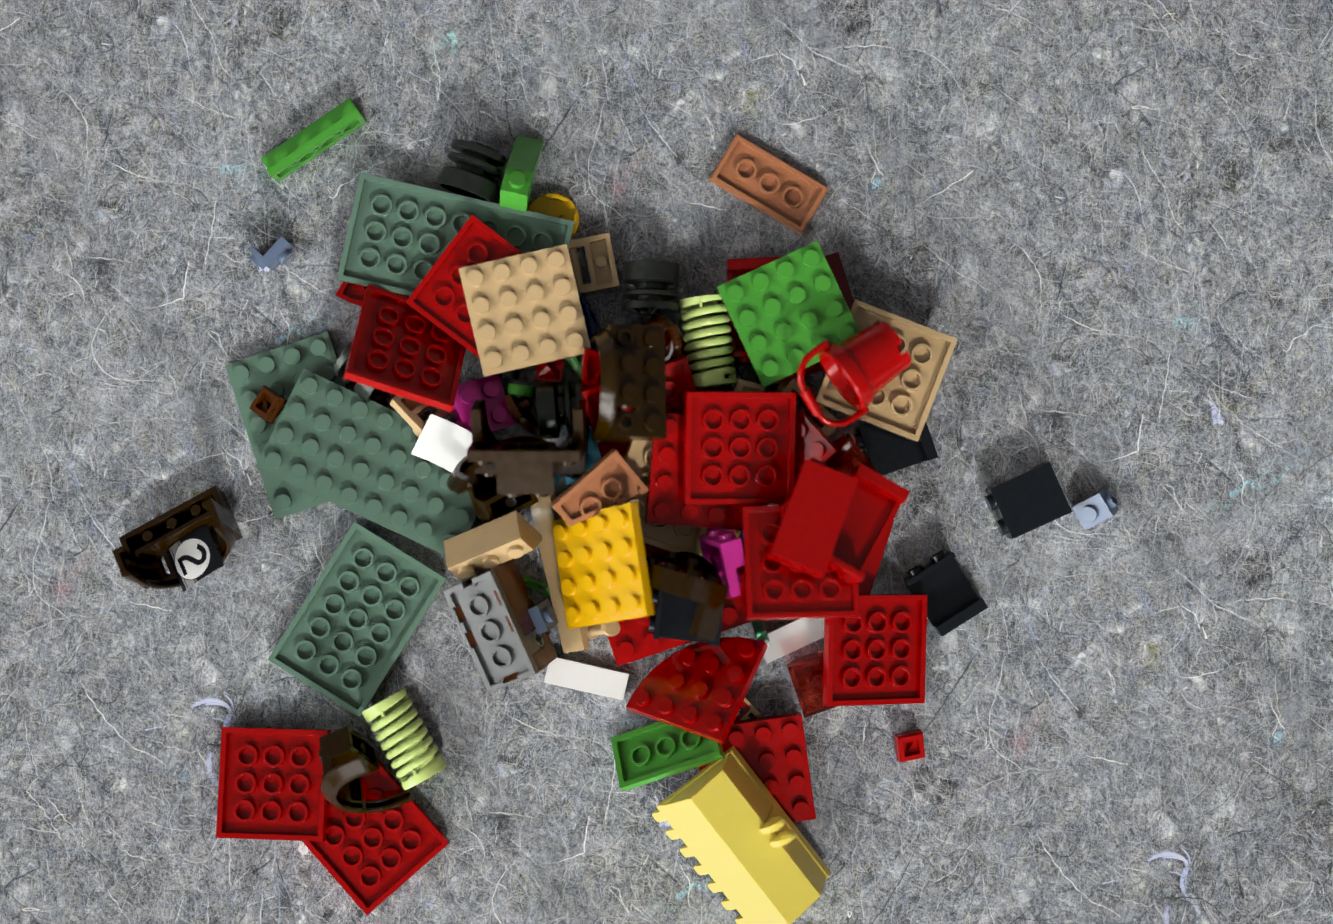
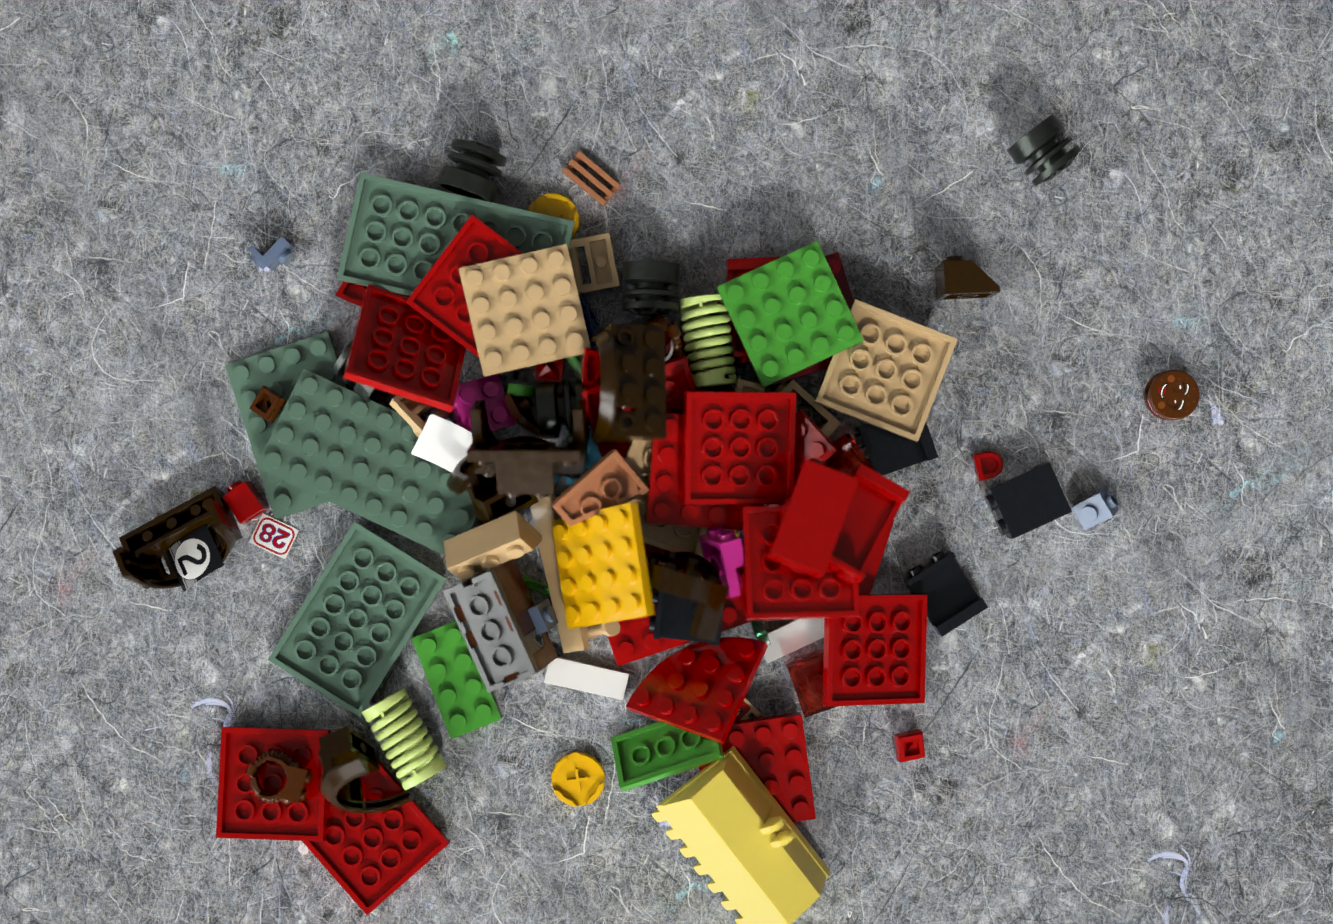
bright green fence [261,98,366,183] -> none
bright green slope [500,135,544,212] -> none
nougat tile [709,133,829,235] -> none
red piece [797,320,912,427] -> none
none -> red brick [222,480,269,524]
none -> reddish brown piece [247,750,313,805]
none -> sticker [249,513,299,559]
none -> bright green plate [411,620,502,739]
none -> yellow tile [551,751,605,806]
none -> nougat tile [562,151,621,207]
none -> dark brown slope [935,256,1000,300]
none -> red tile [972,451,1003,481]
none -> pearl dark grey wheel [1007,114,1081,187]
none -> reddish brown head [1144,370,1200,421]

